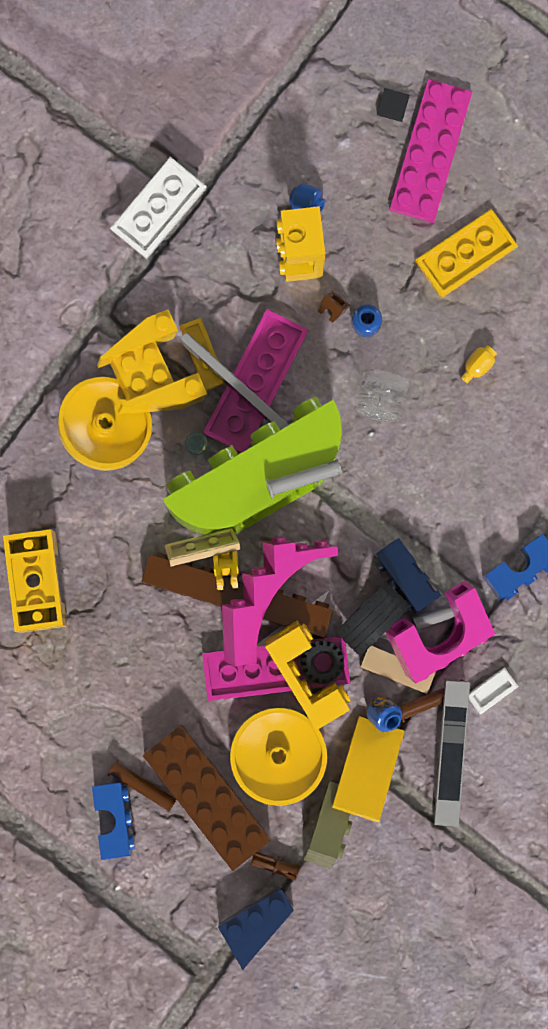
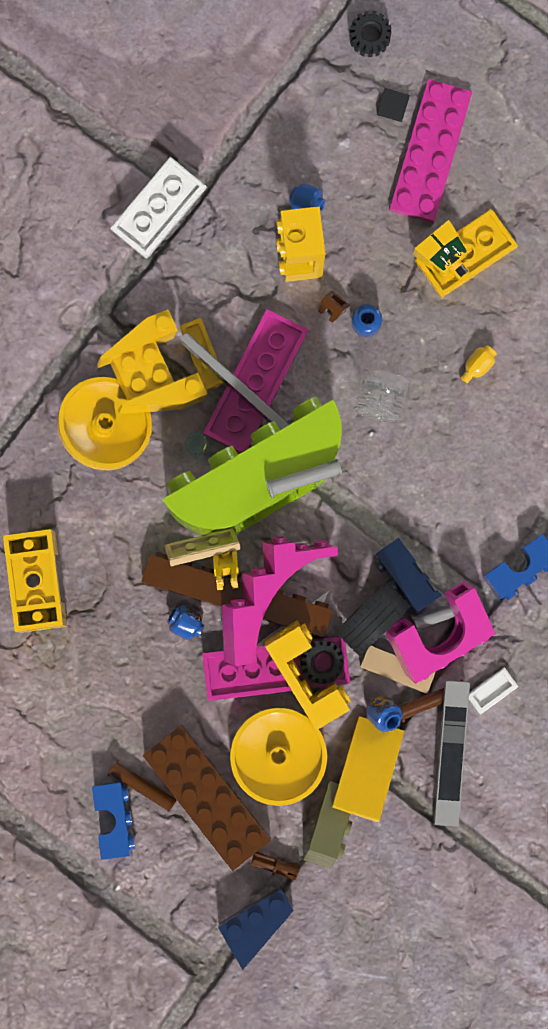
none -> blue head [167,605,204,640]
none -> black tyre [349,11,392,57]
none -> yellow torso [413,220,469,280]

